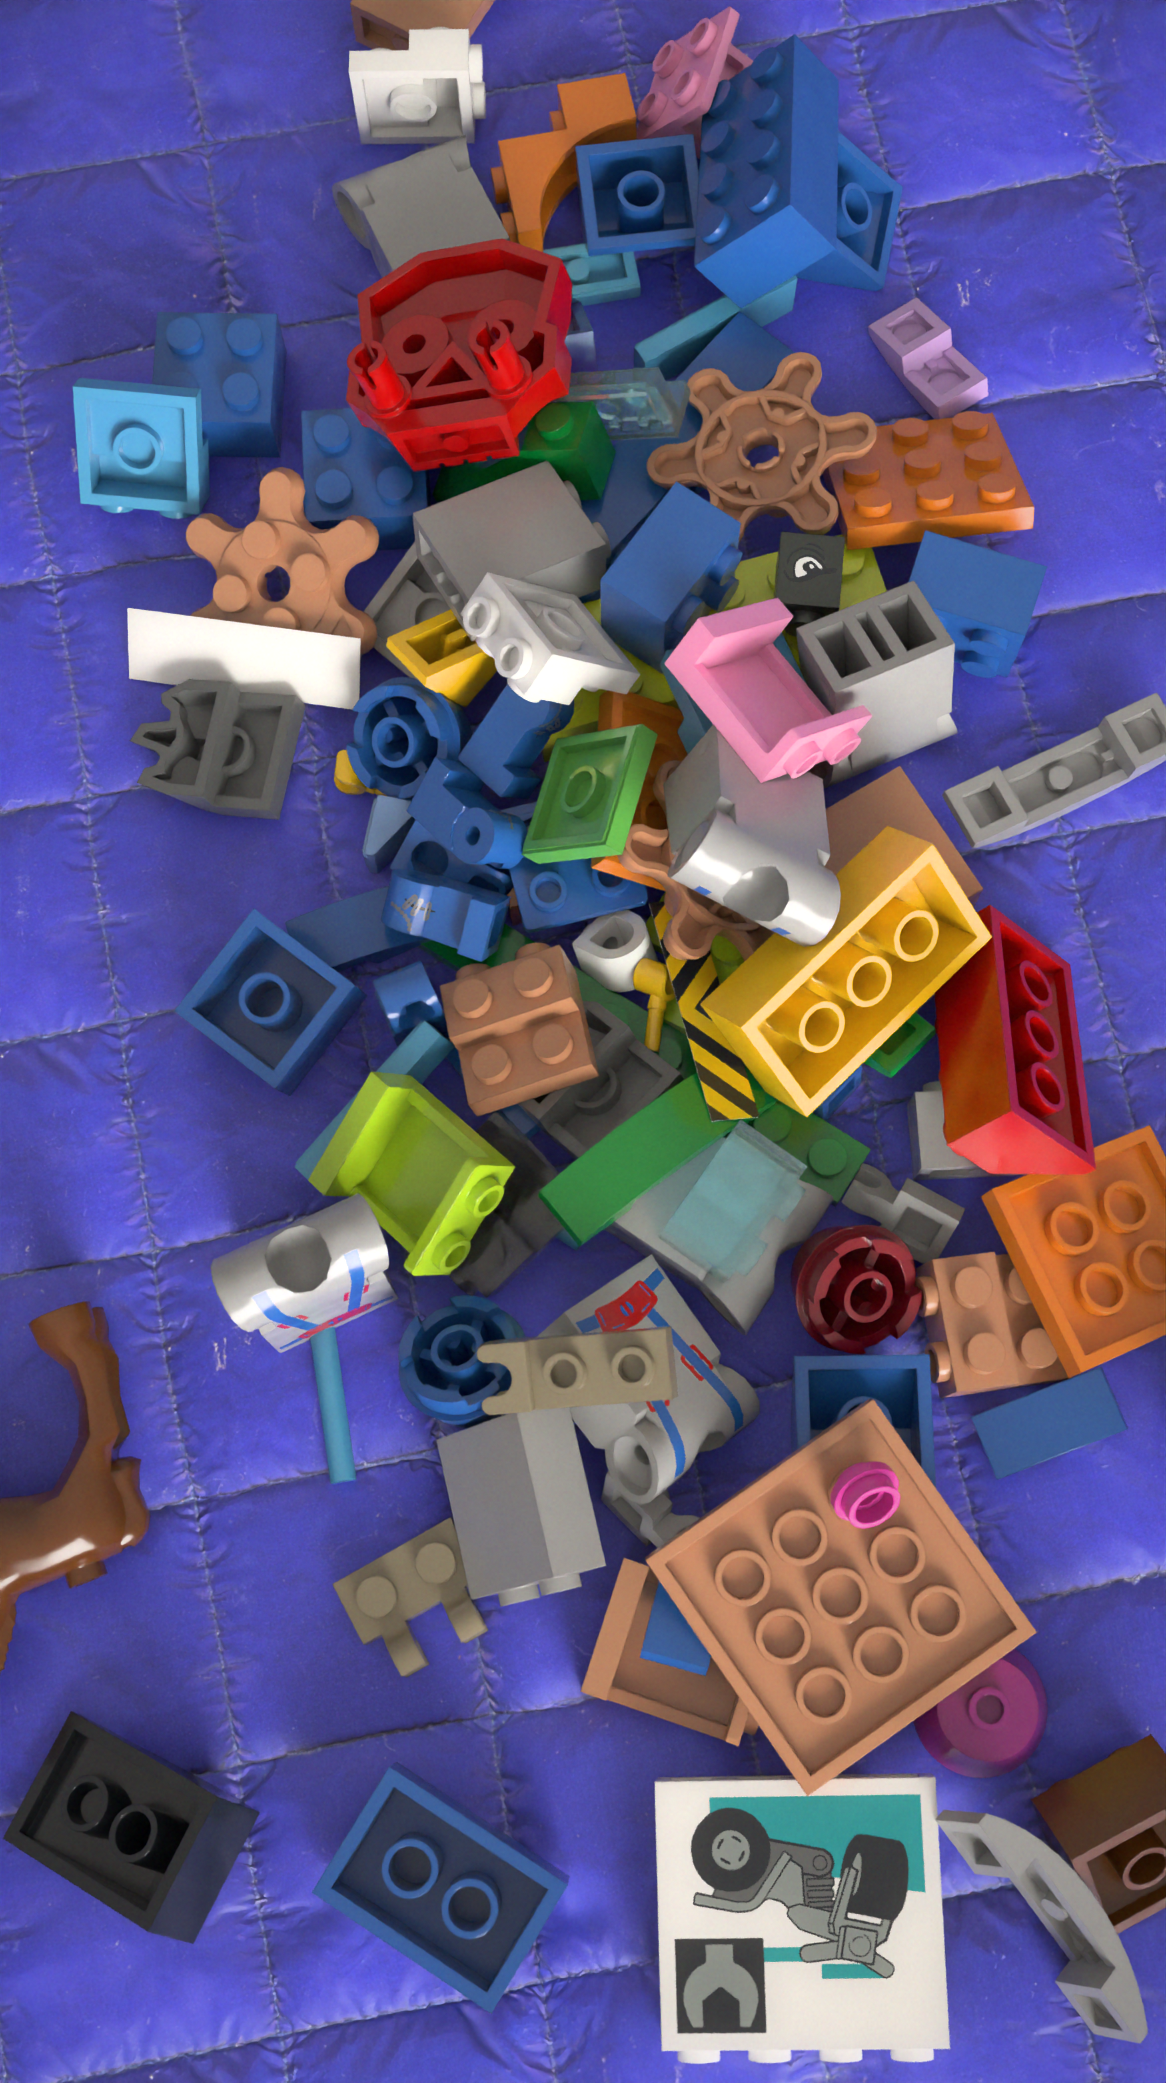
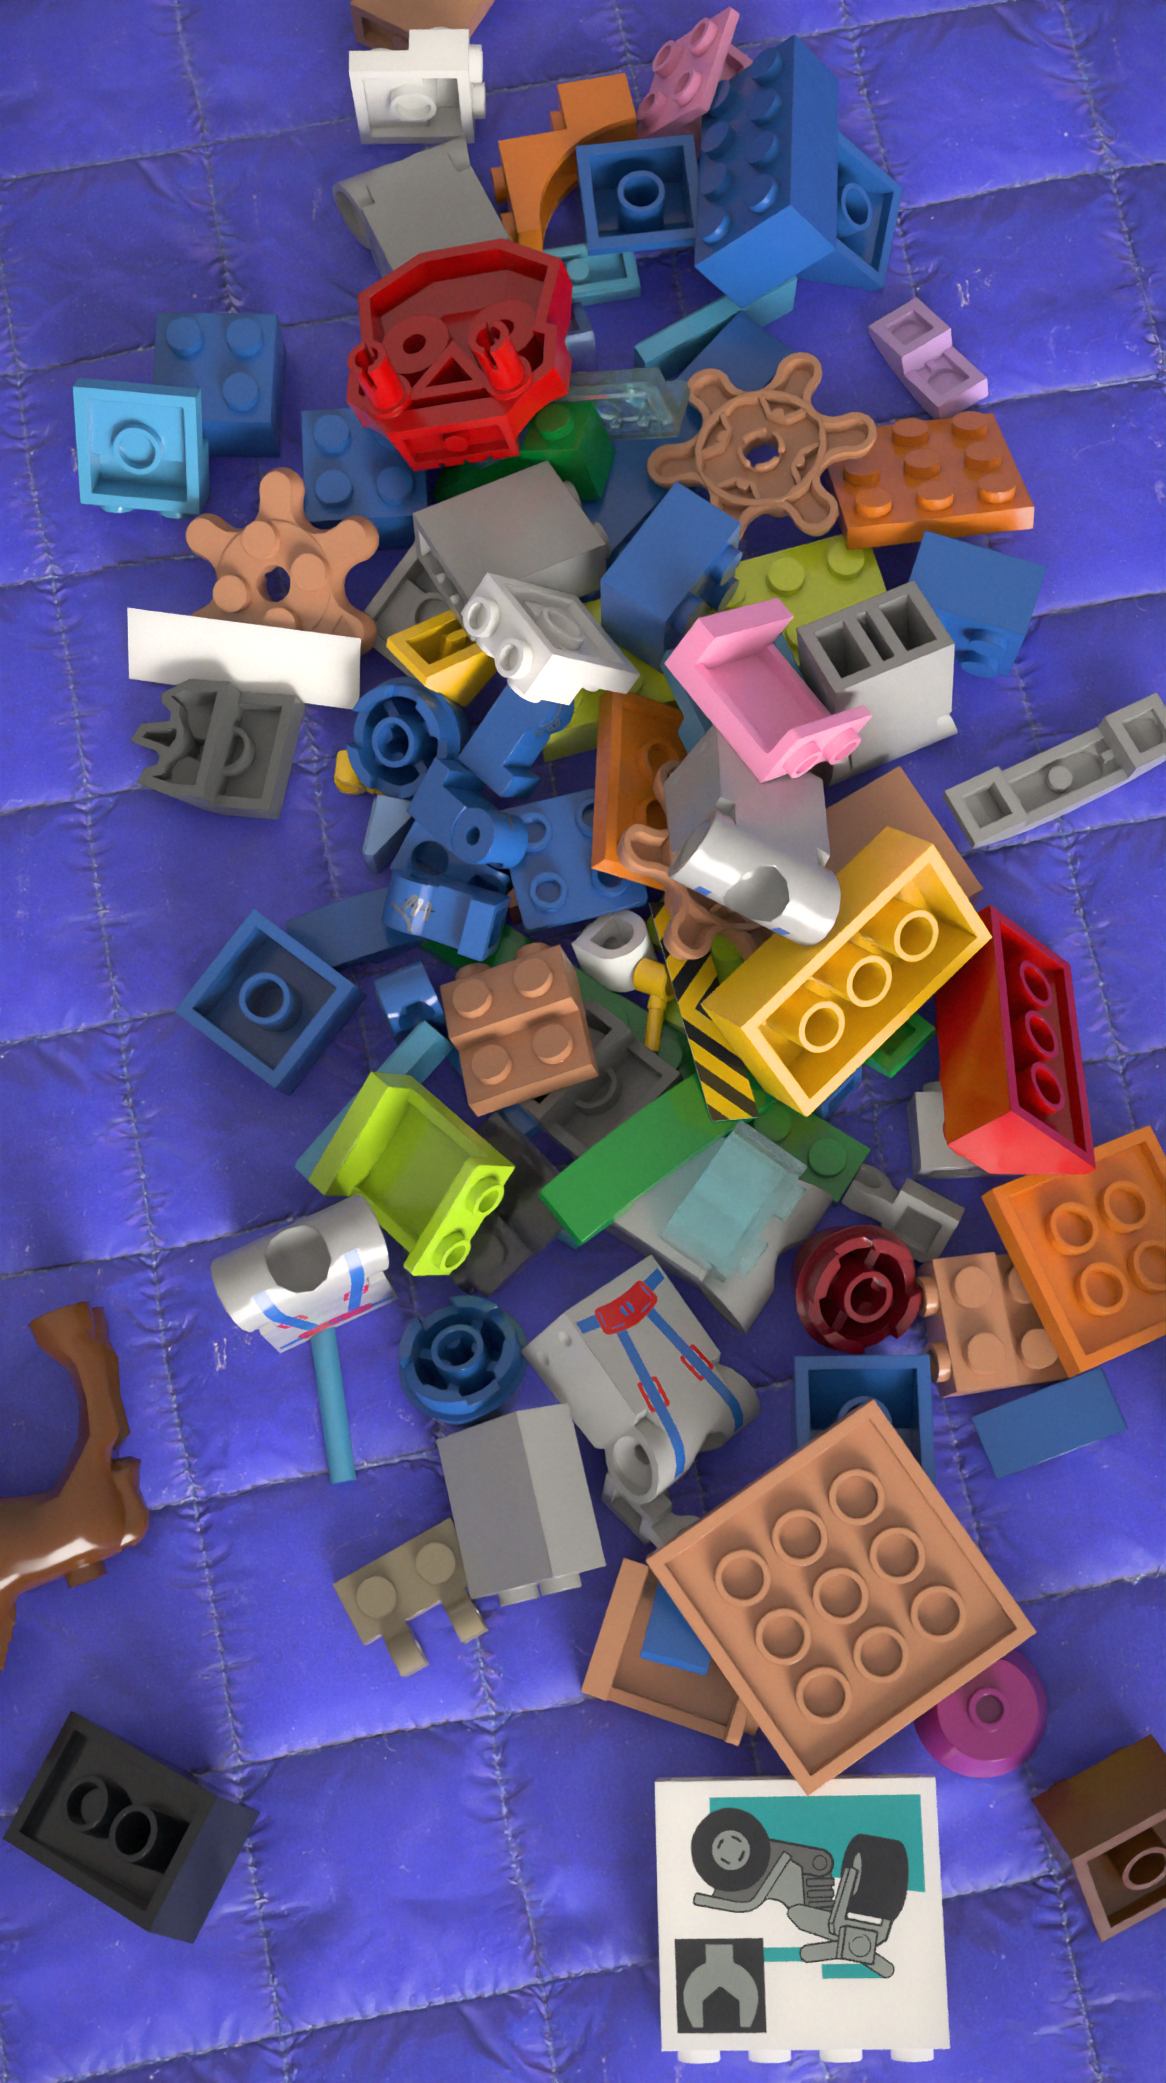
blue brick [312,1762,569,2014] -> none
dark tan plate [477,1326,678,1415] -> none
bright green tile [522,724,658,864] -> none
pearl dark grey brick [774,532,845,637] -> none
dark pink plate [830,1461,900,1528] -> none
light grey slope [935,1810,1148,2044] -> none

